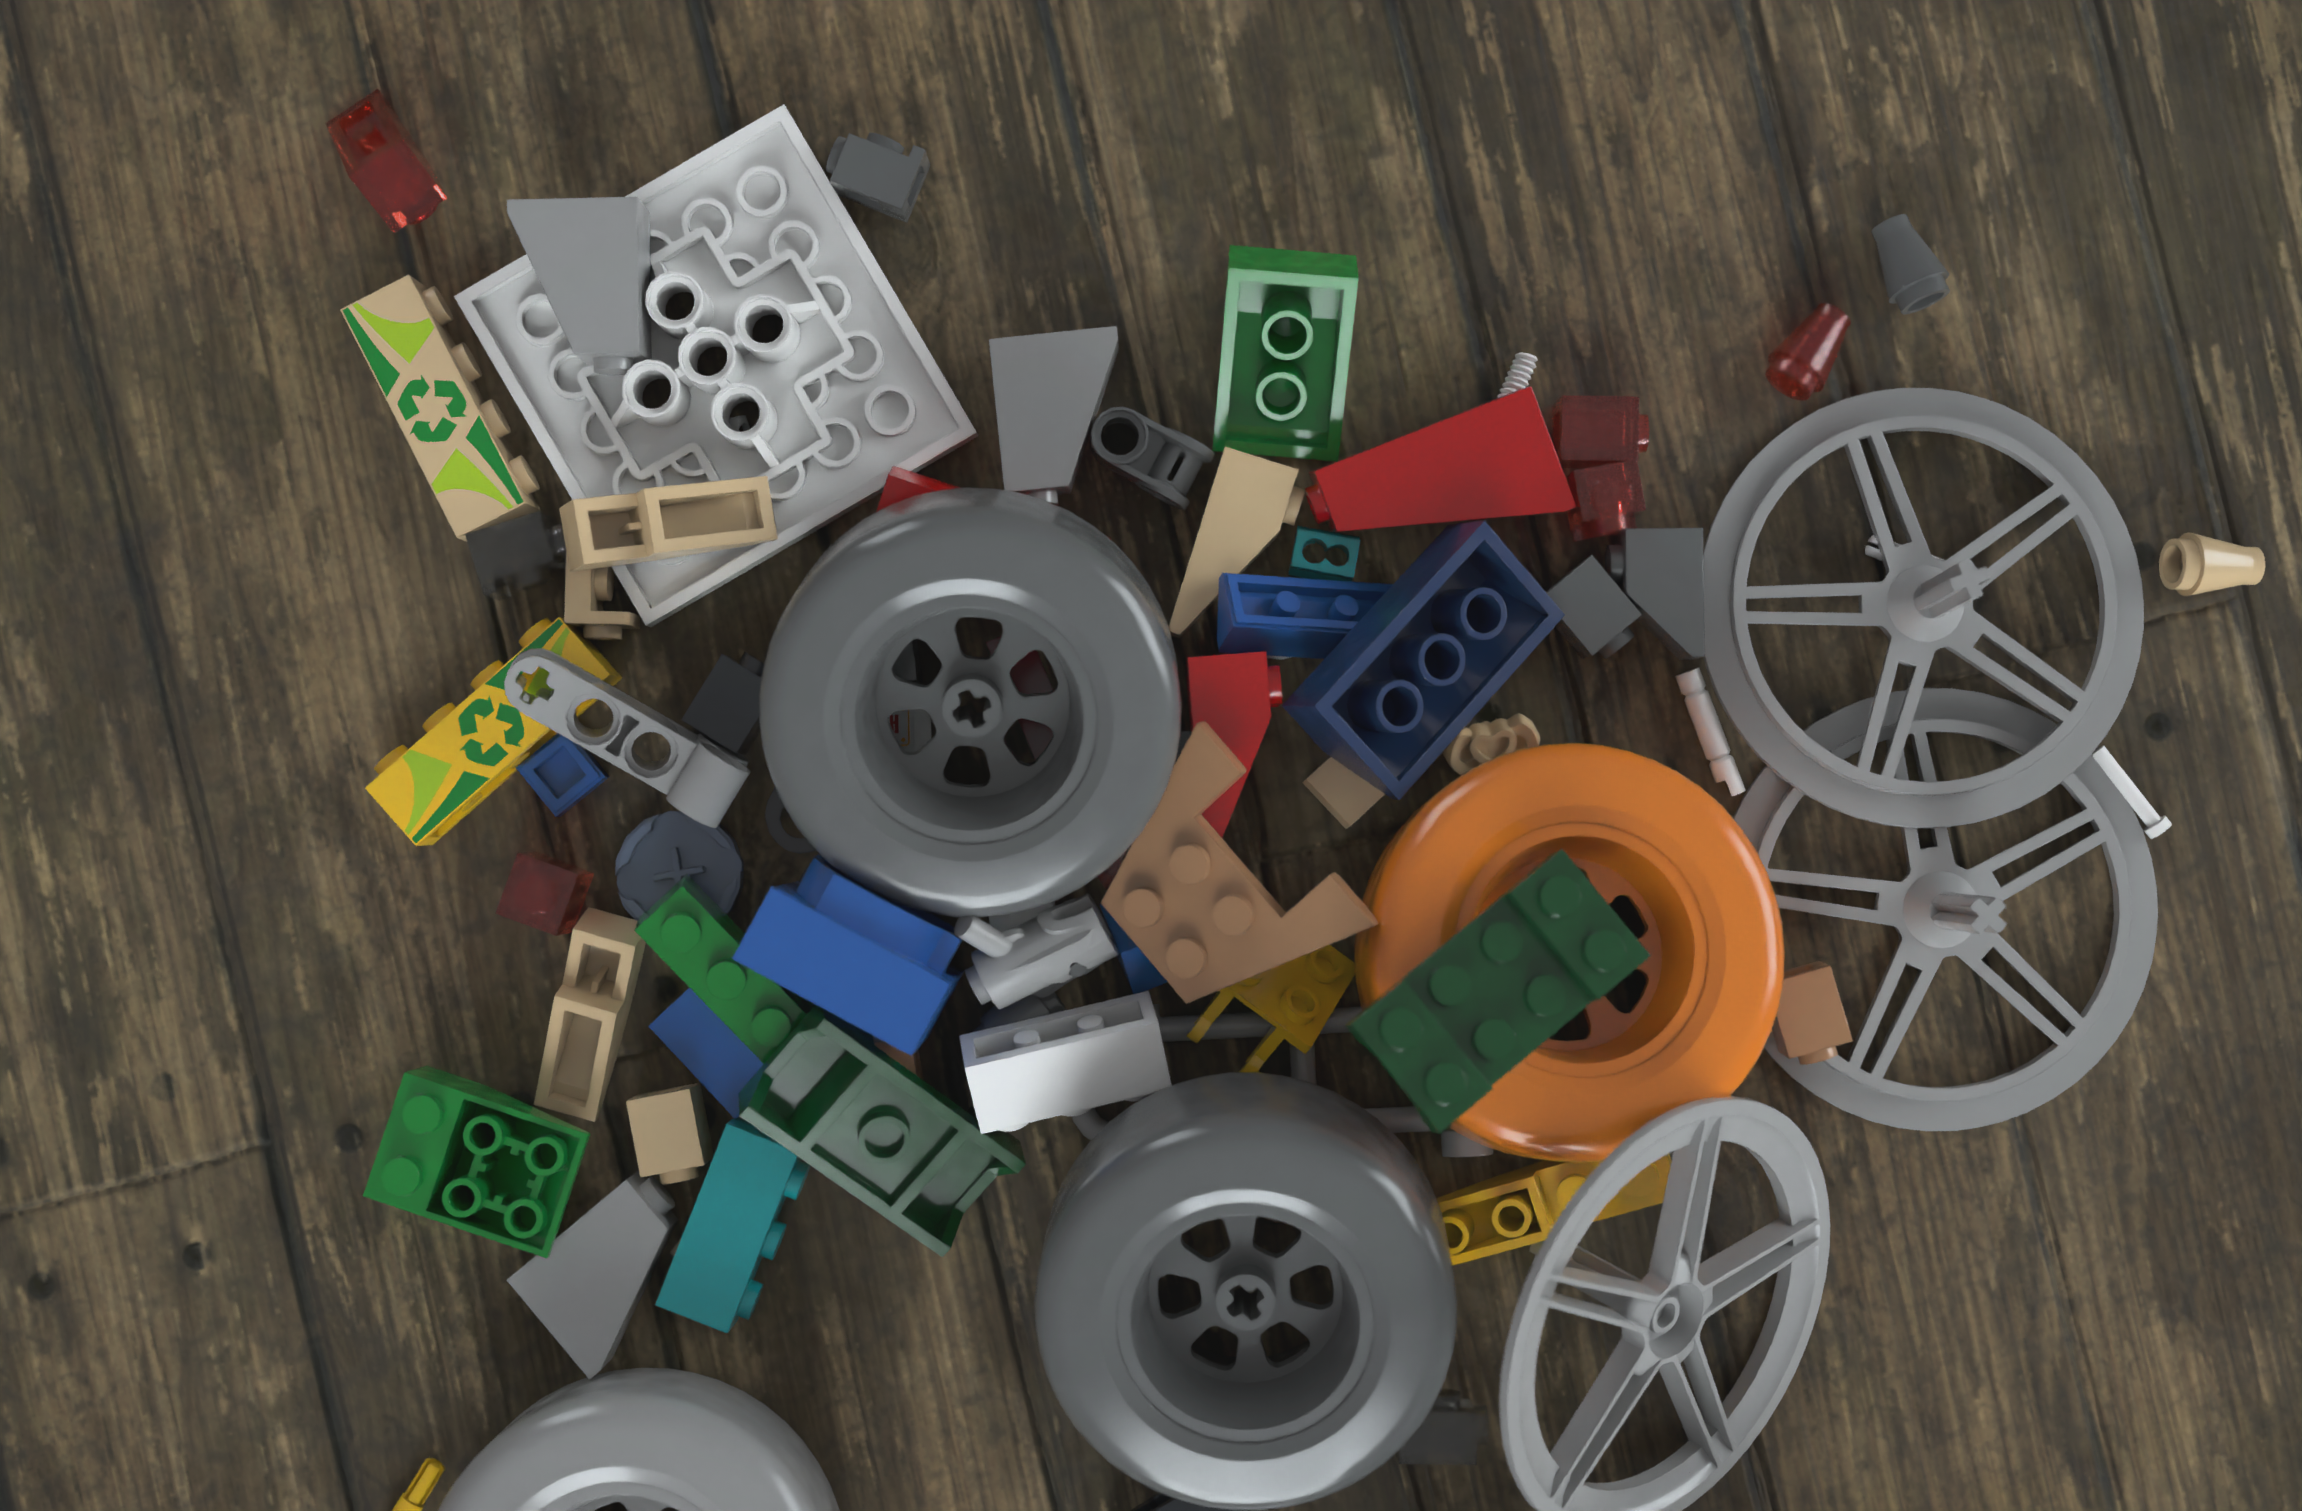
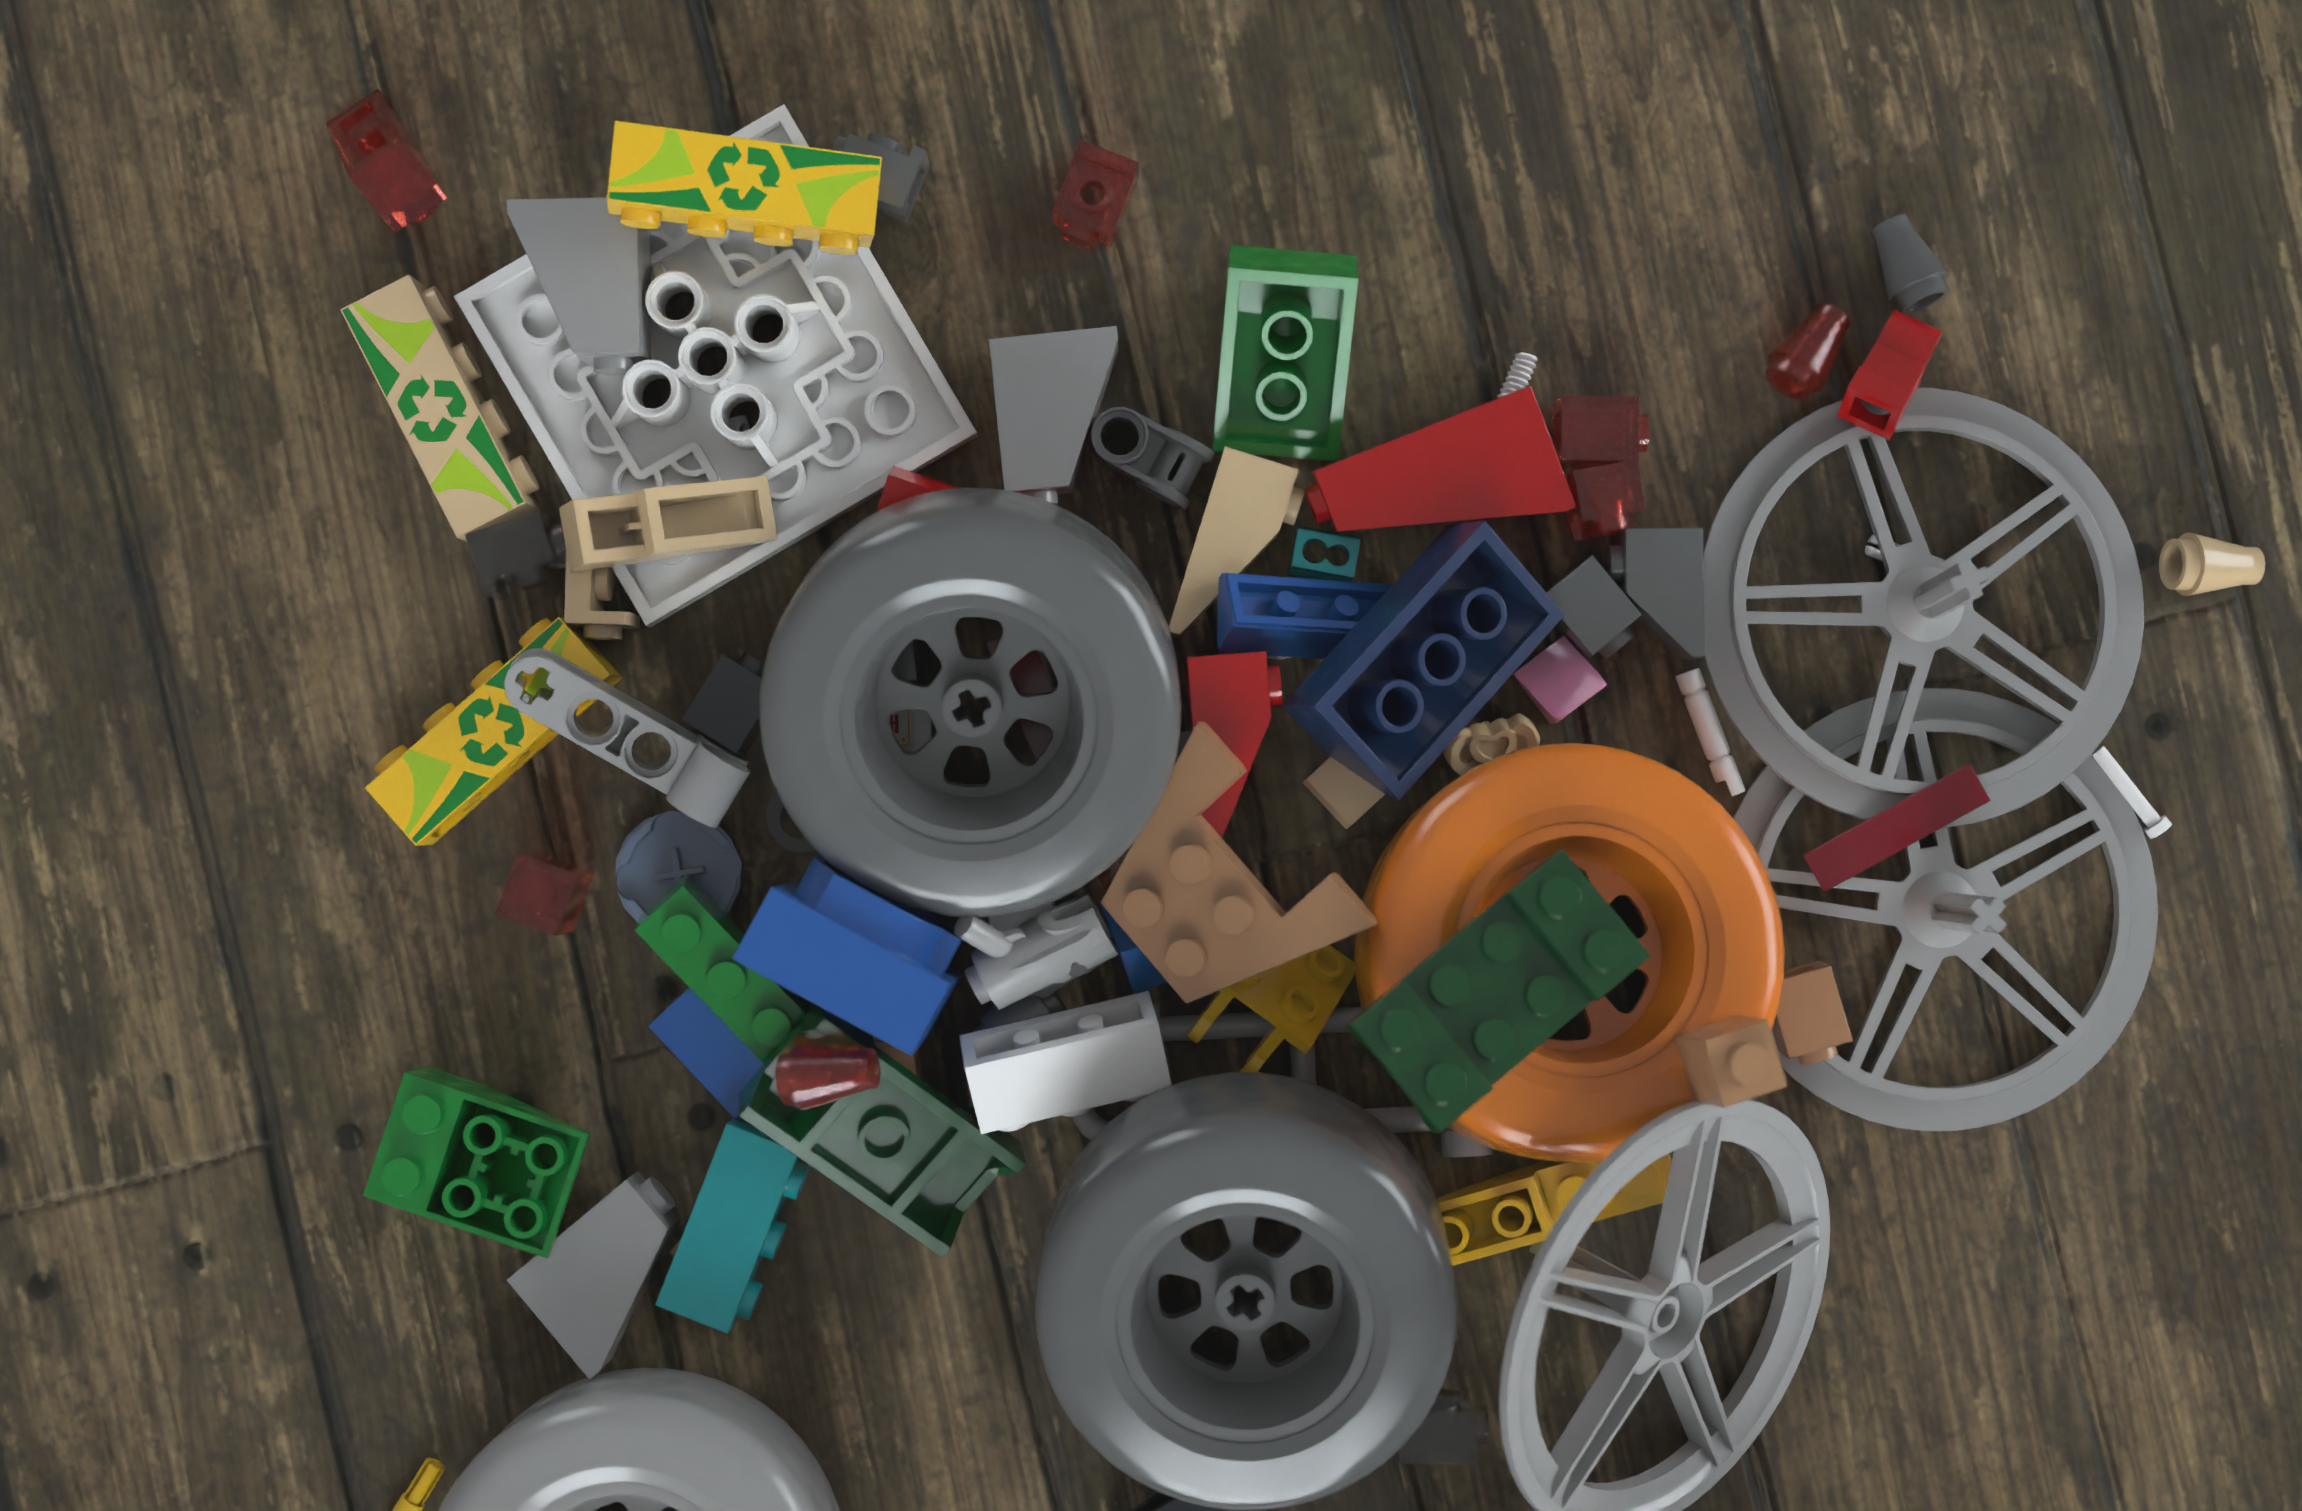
blue tile [516,733,609,817] -> none
tan slope [534,907,646,1122] -> none
tan brick [626,1083,714,1184] -> none
none -> yellow brick [607,121,882,255]
none -> clear red cone [775,1044,881,1111]
none -> clear red brick [1051,139,1139,249]
none -> bright pink slope [1513,636,1607,724]
none -> medium nougat brick [1674,1015,1787,1108]
none -> dark red sticker [1803,763,1991,892]
none -> red leg [1837,310,1943,440]

